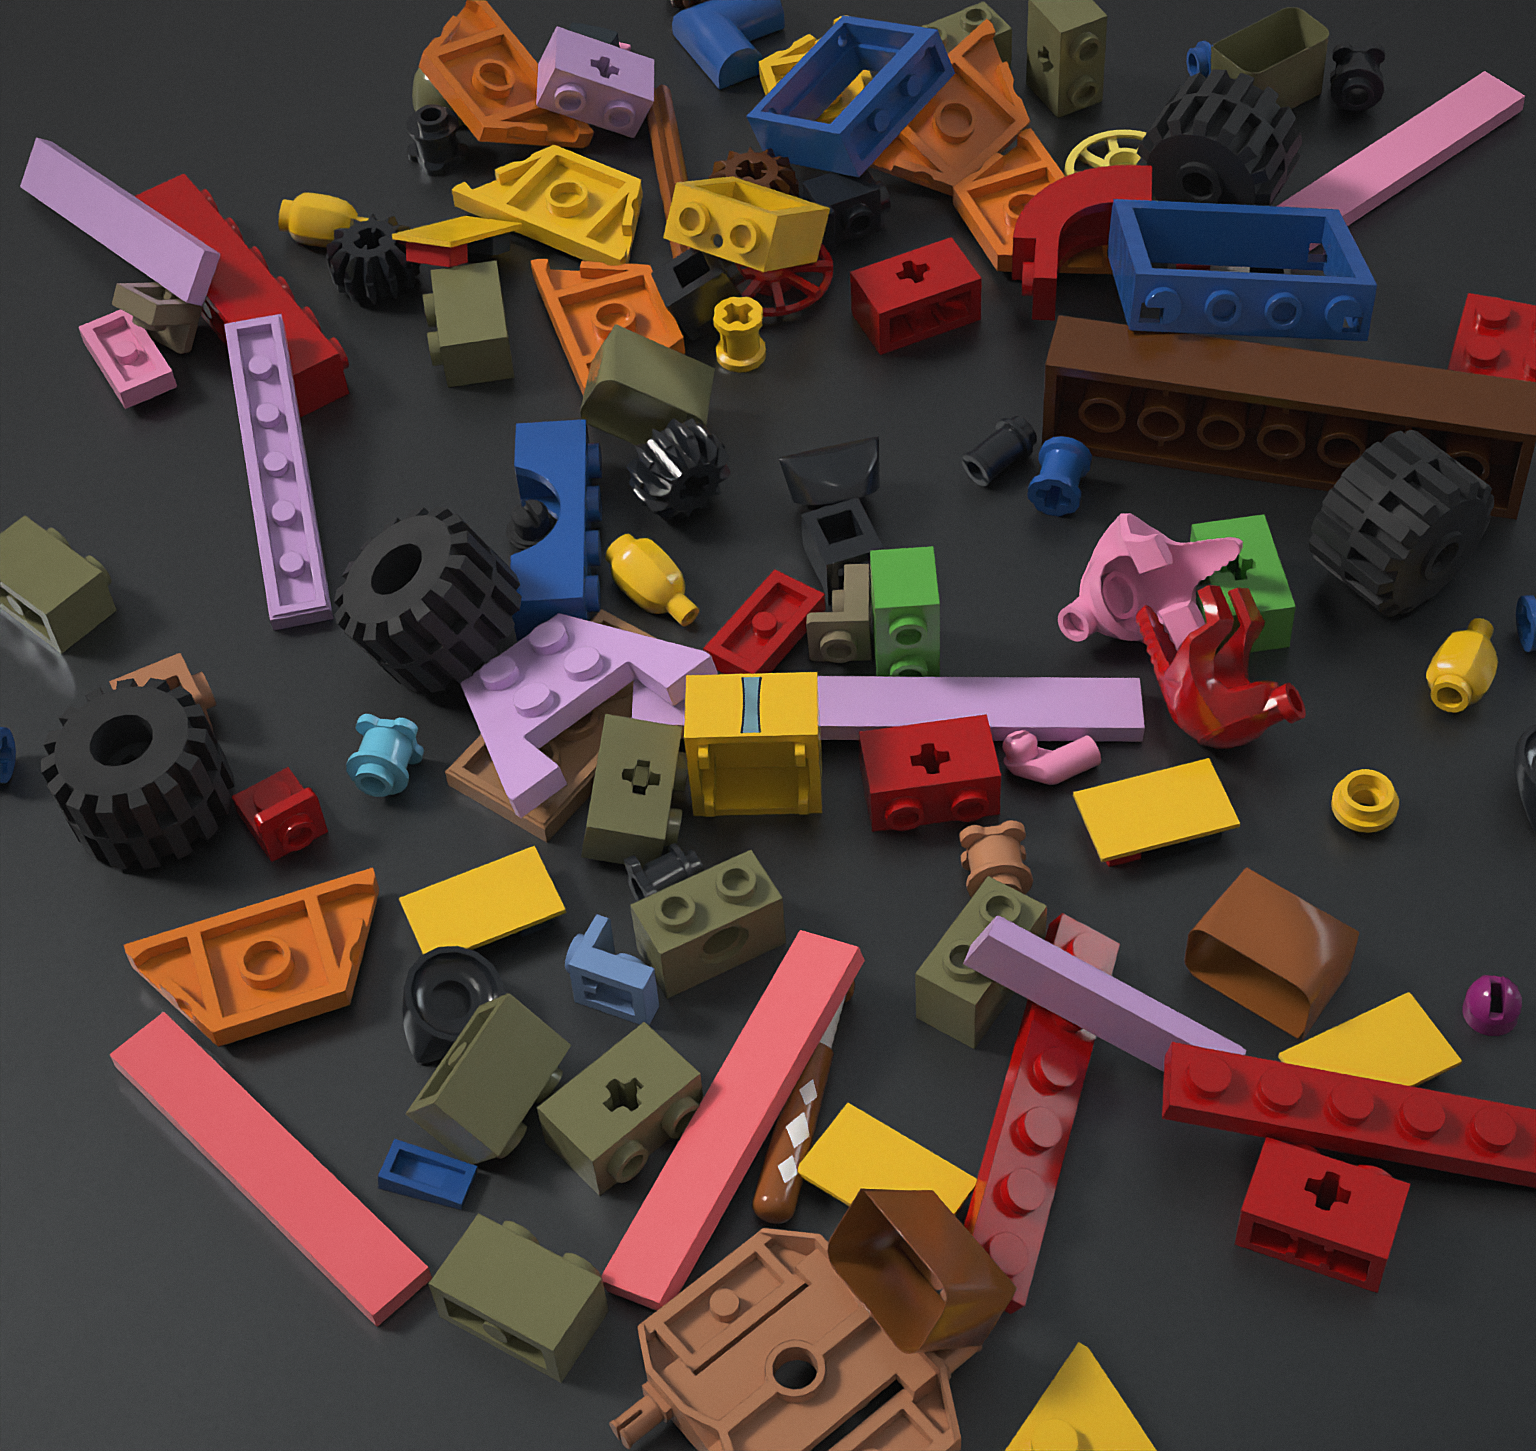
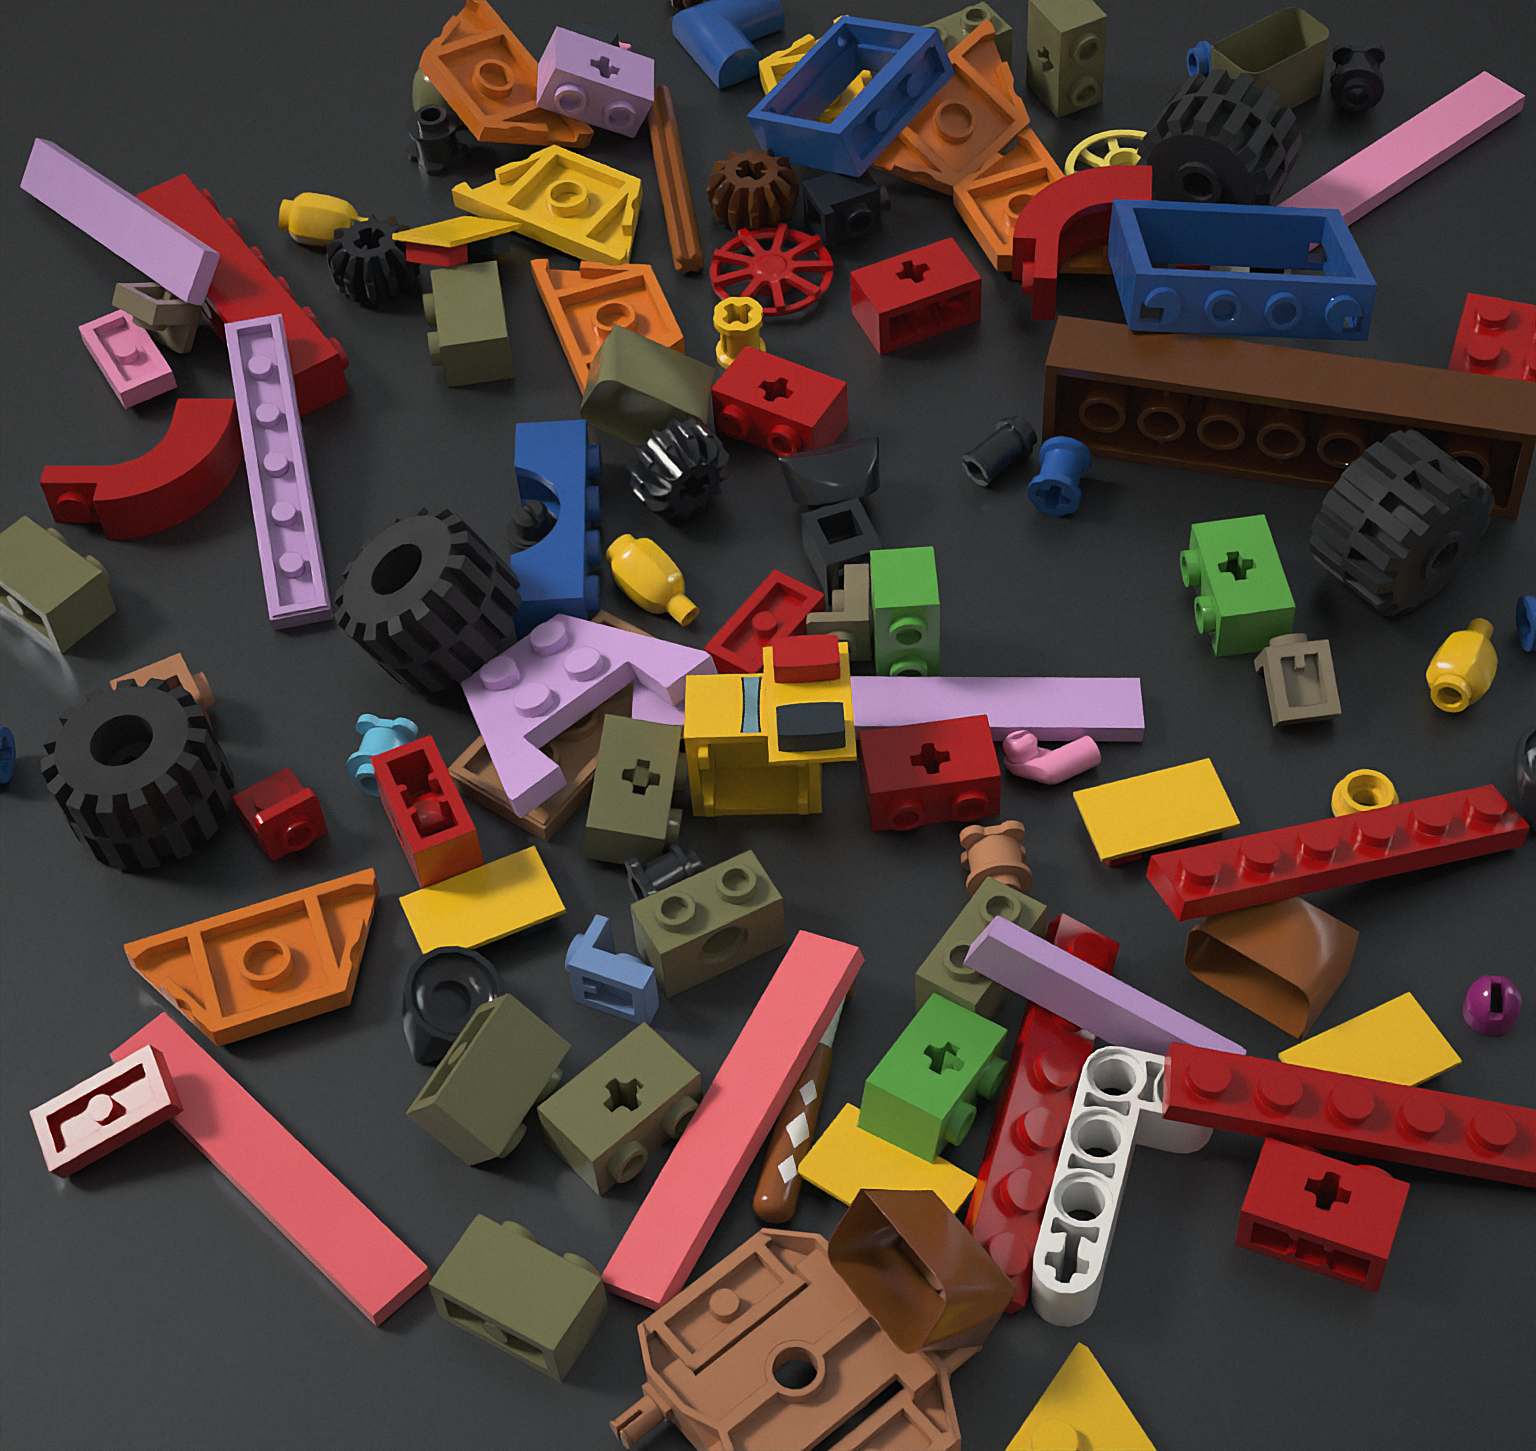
blue piece [378,1139,477,1210] -> none
black brick [651,248,747,341] -> none
yellow window [663,176,830,272] -> none
bright pink piece [1058,513,1243,651] -> none
red piece [1136,585,1306,749] -> none
none -> plate [30,1044,184,1179]
none -> red arch [40,399,244,540]
none -> red brick [370,735,484,889]
none -> red brick [711,345,849,457]
none -> piece [763,635,857,766]
none -> bright green brick [857,993,1009,1164]
none -> white beam [1031,1046,1213,1327]
none -> red plate [1146,784,1530,922]
none -> dark tan bracket [1254,633,1342,727]

